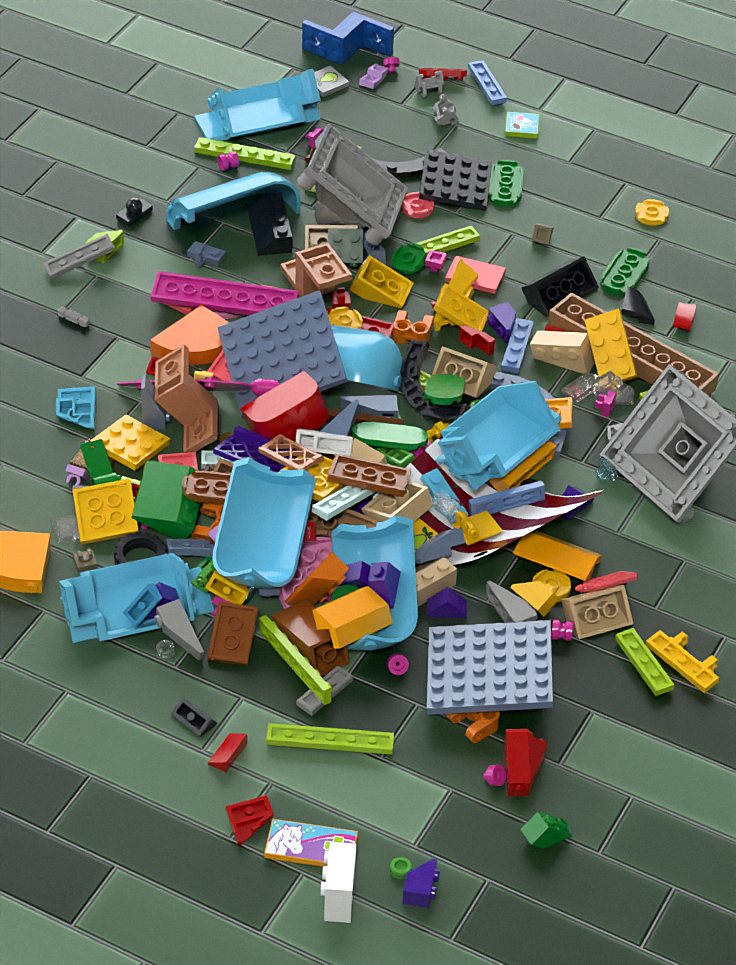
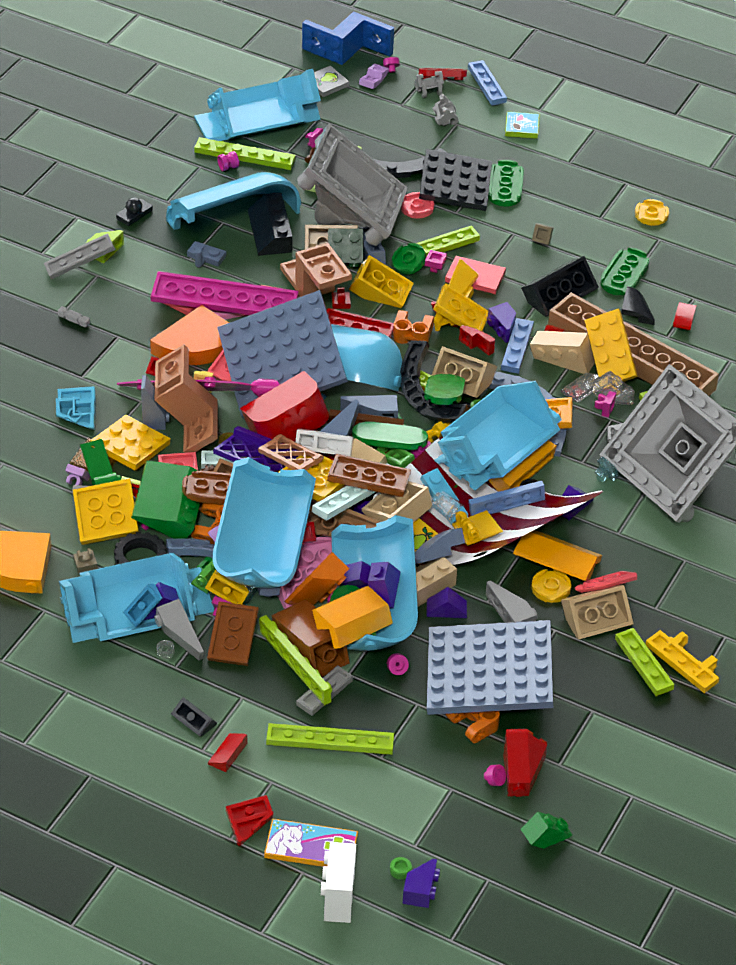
clear slope [50,515,80,545] -> none
yellow tile [328,307,363,329] -> none
yellow slope [510,581,559,617] -> none
dark pink wheel [551,619,573,642] -> none

